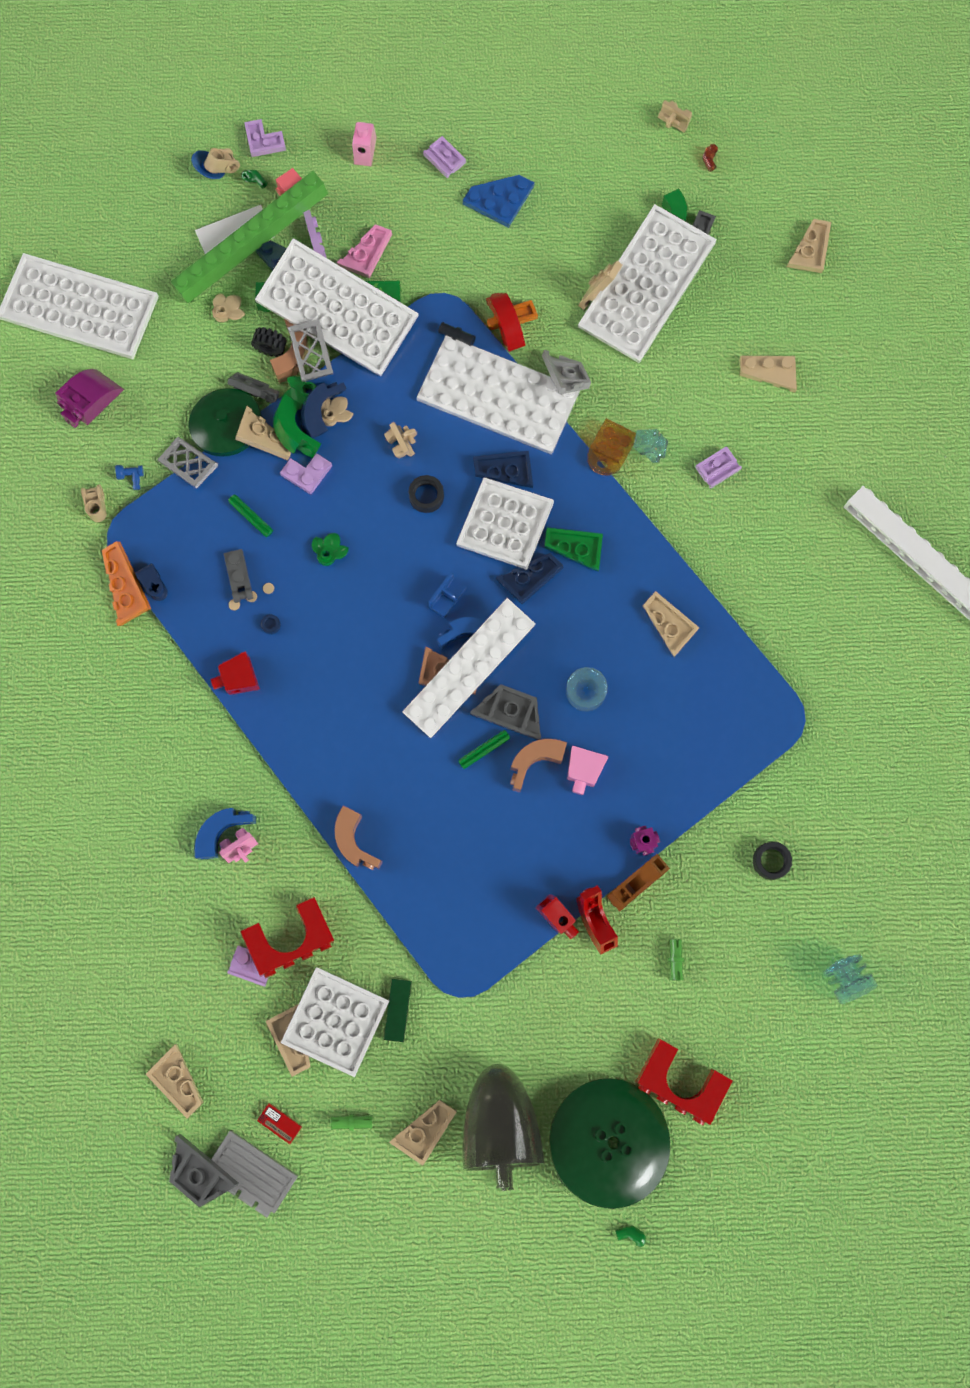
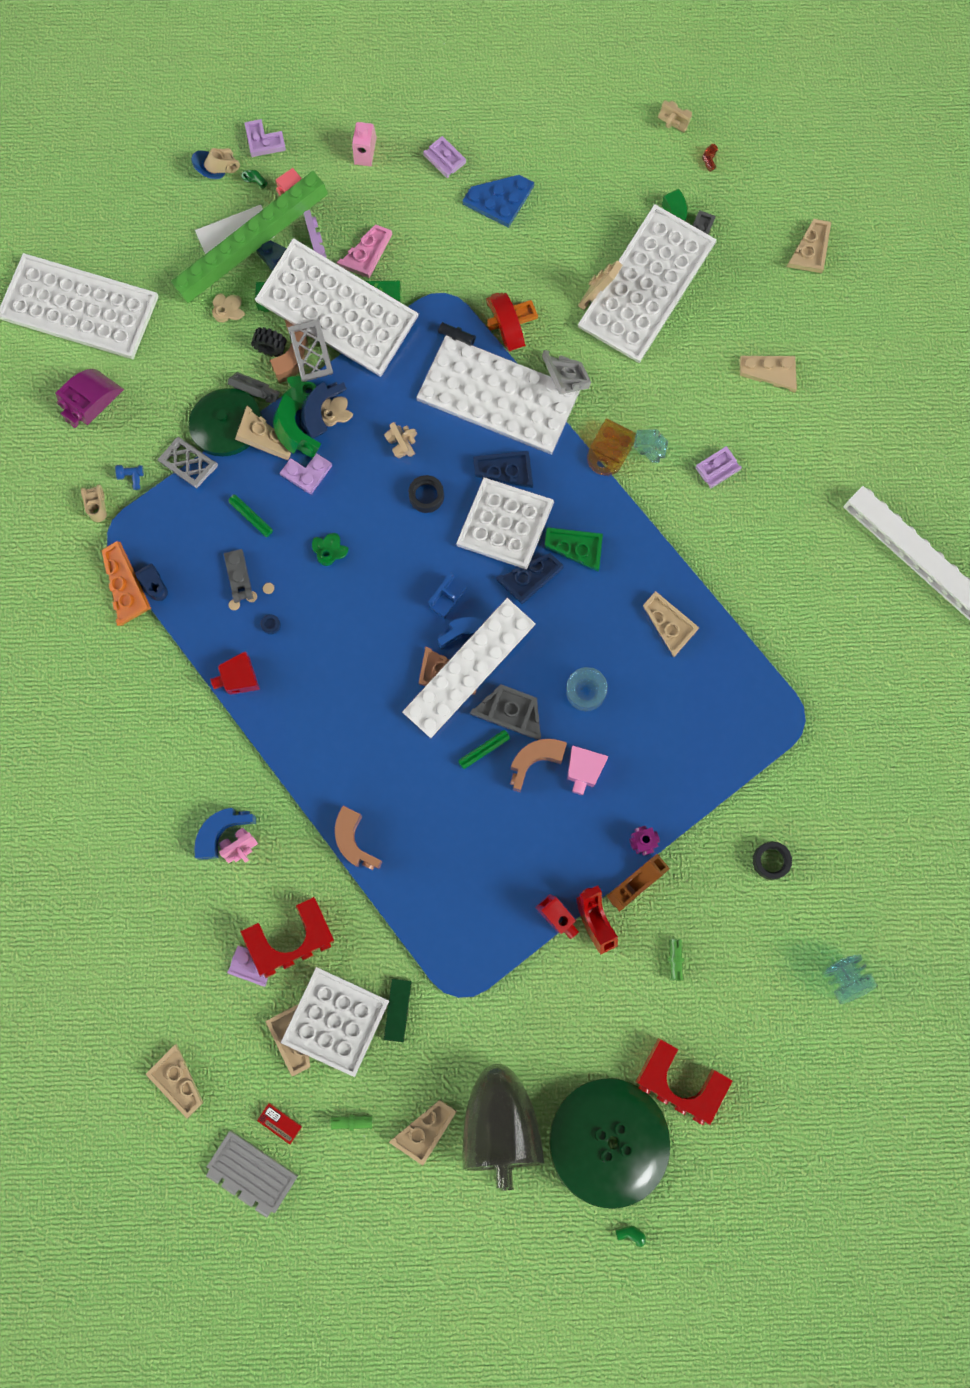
dark grey wing [169,1134,239,1208] -> none

